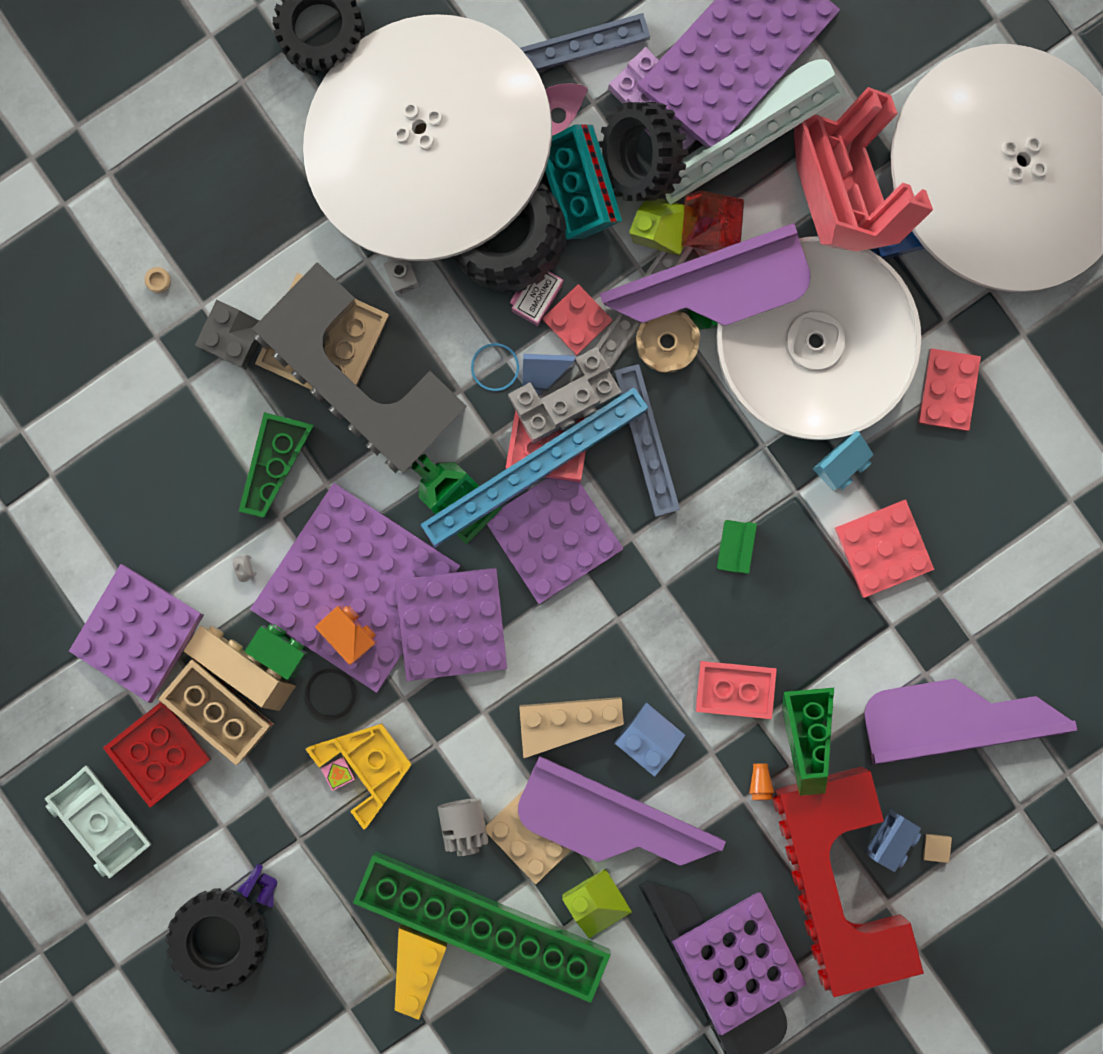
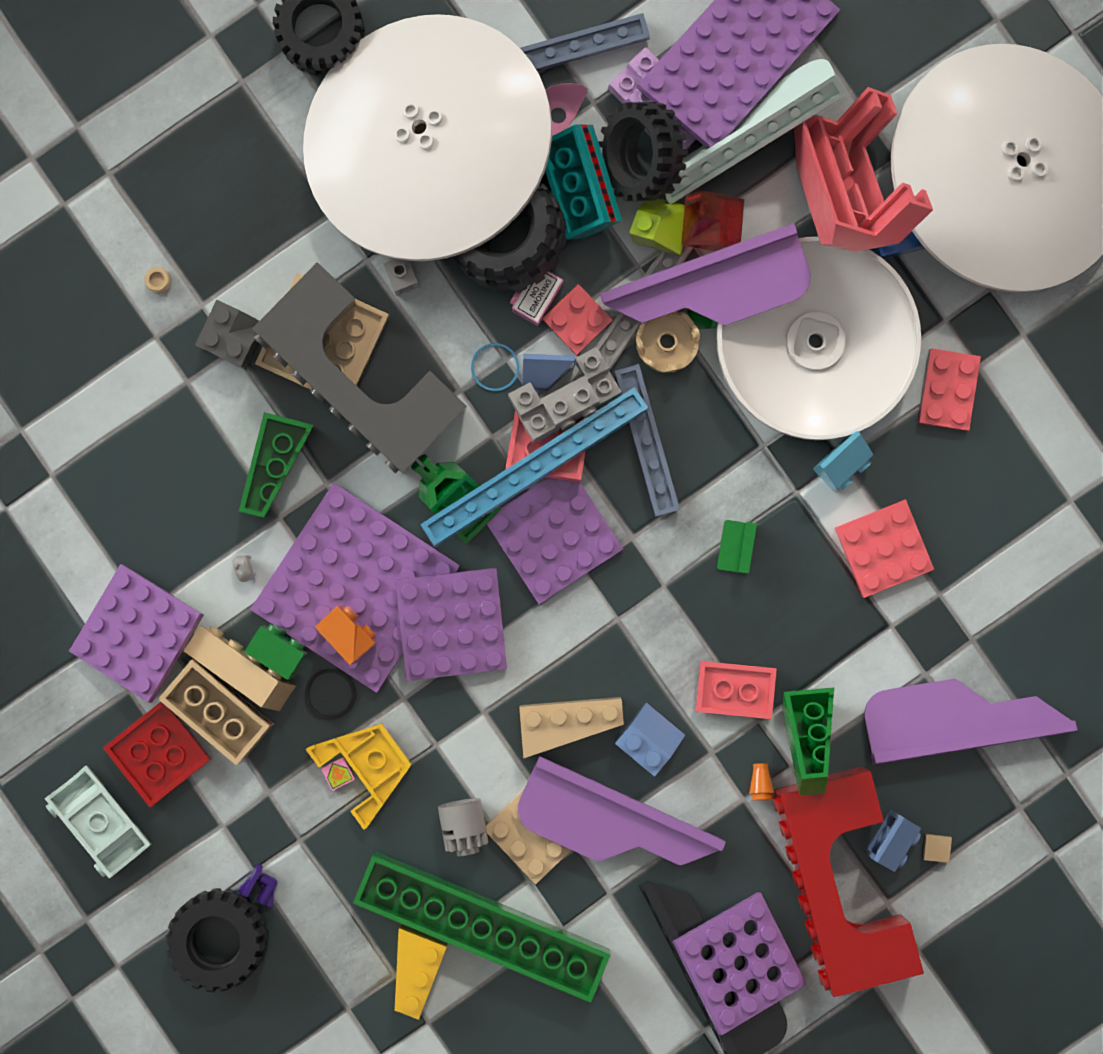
lime slope [562,868,632,939] -> none

